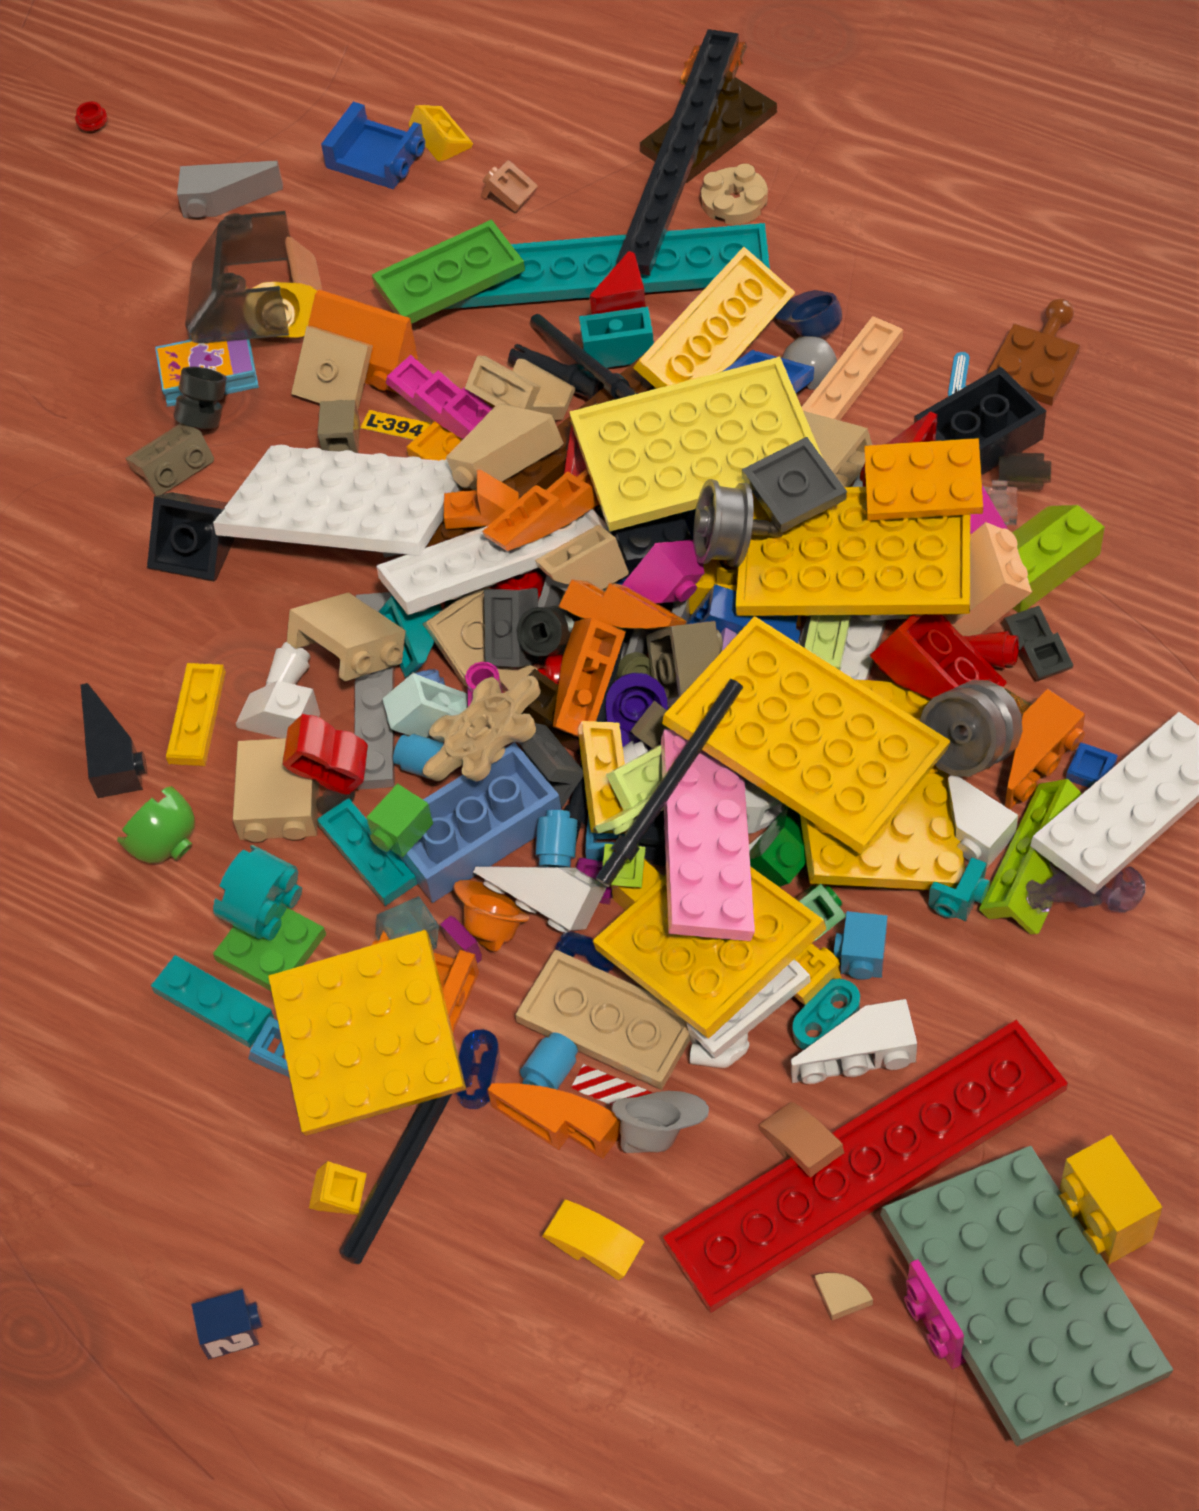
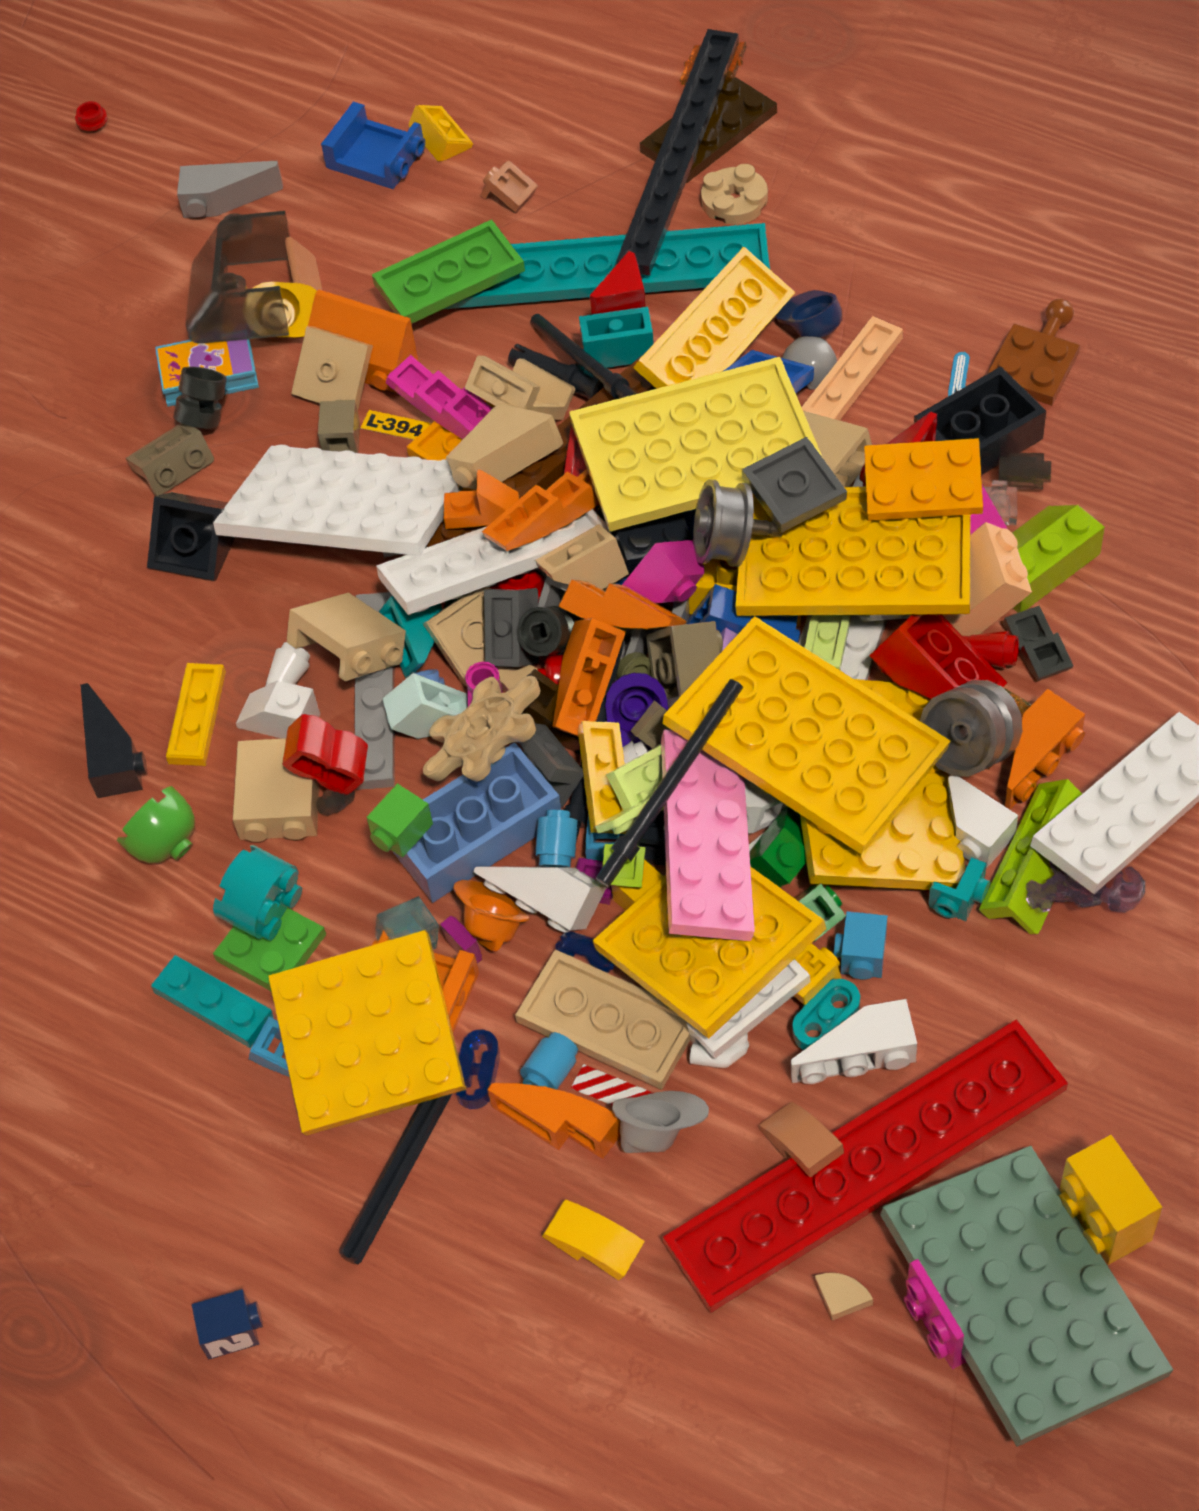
yellow slope [309,1161,367,1215] -> none
teal plate [317,798,417,906] -> none
dark azure brick [393,734,444,780] -> none
blue tile [1066,742,1118,788] -> none

